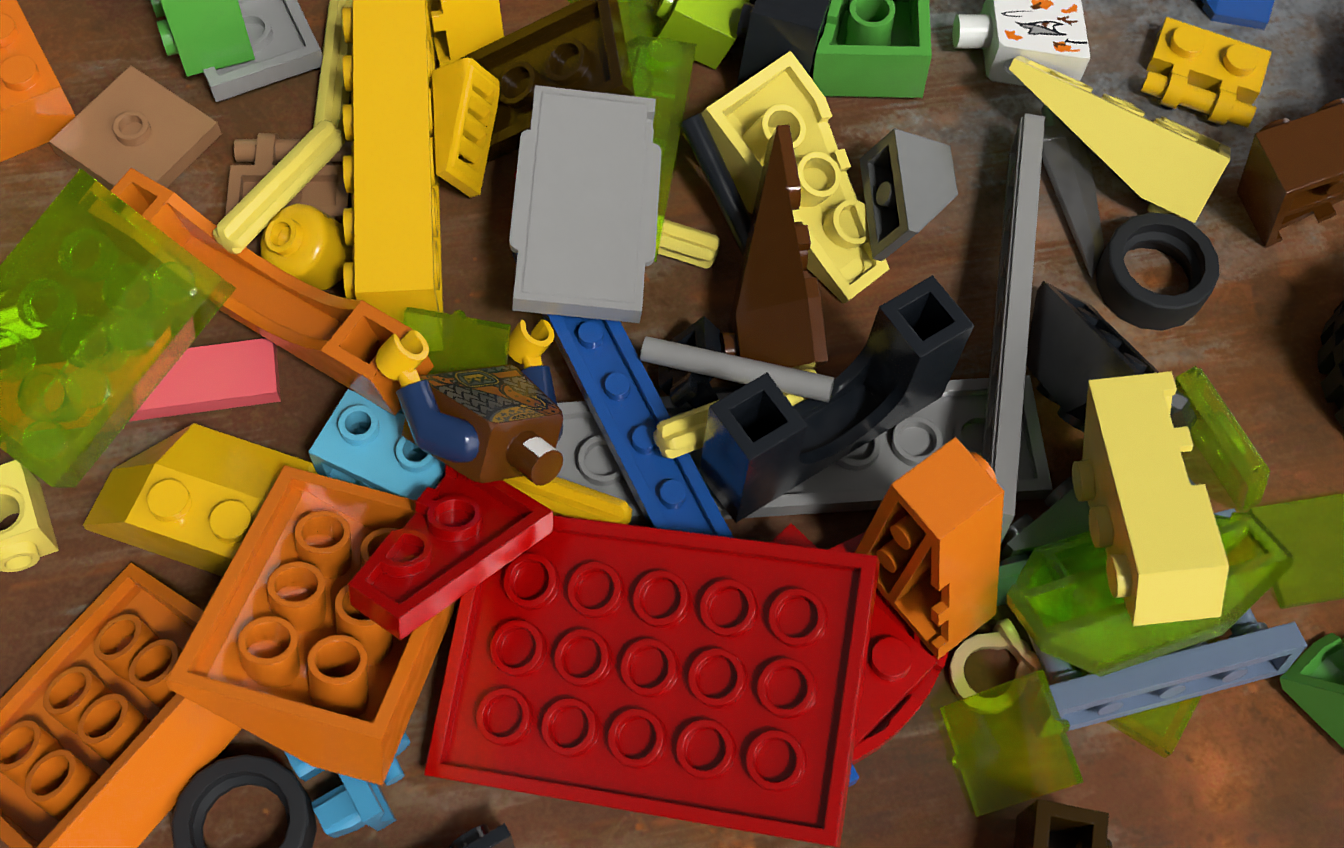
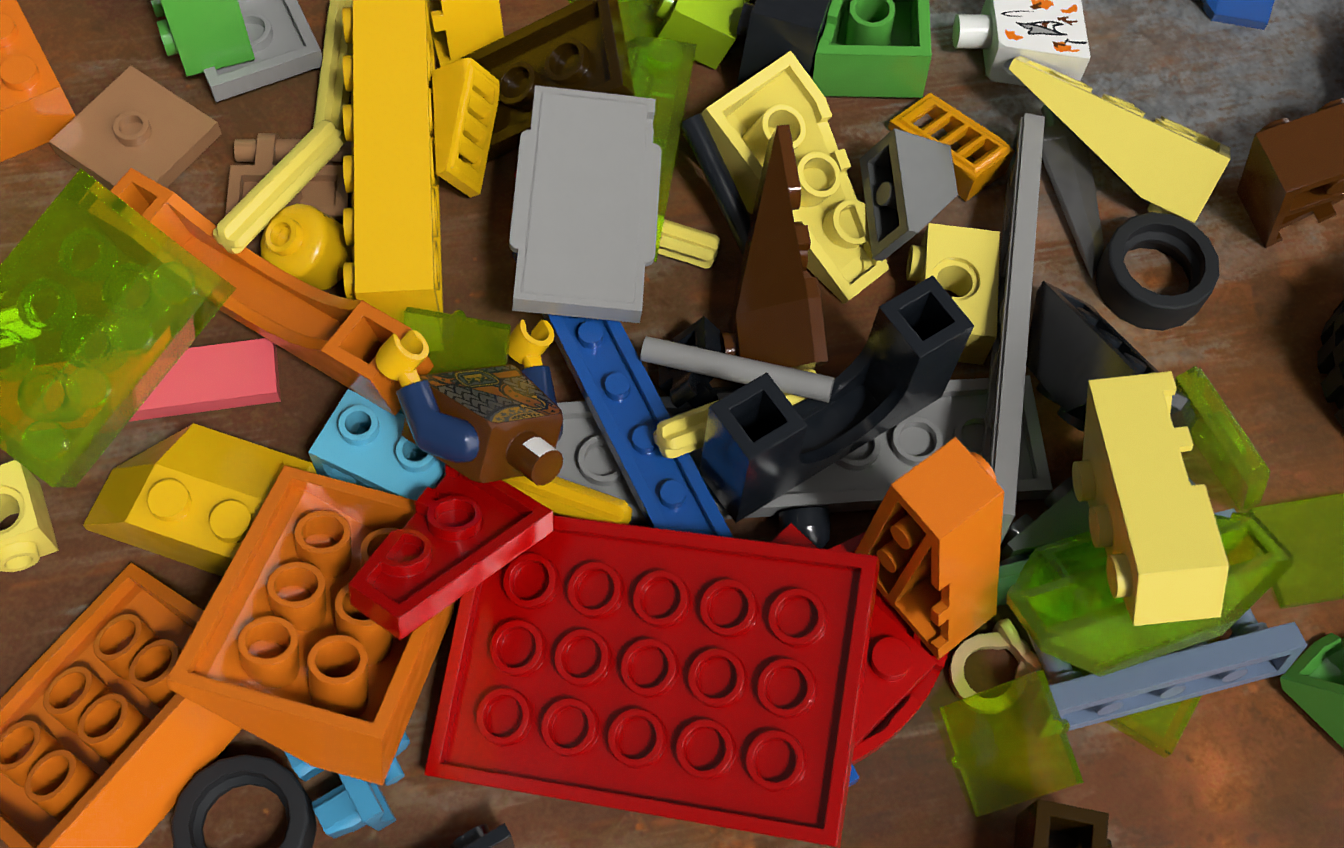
yellow plate [1140,17,1272,128] -> none
none -> black hinge [778,507,831,549]
none -> light orange slope [888,93,1015,202]
none -> light yellow brick [906,223,1000,365]

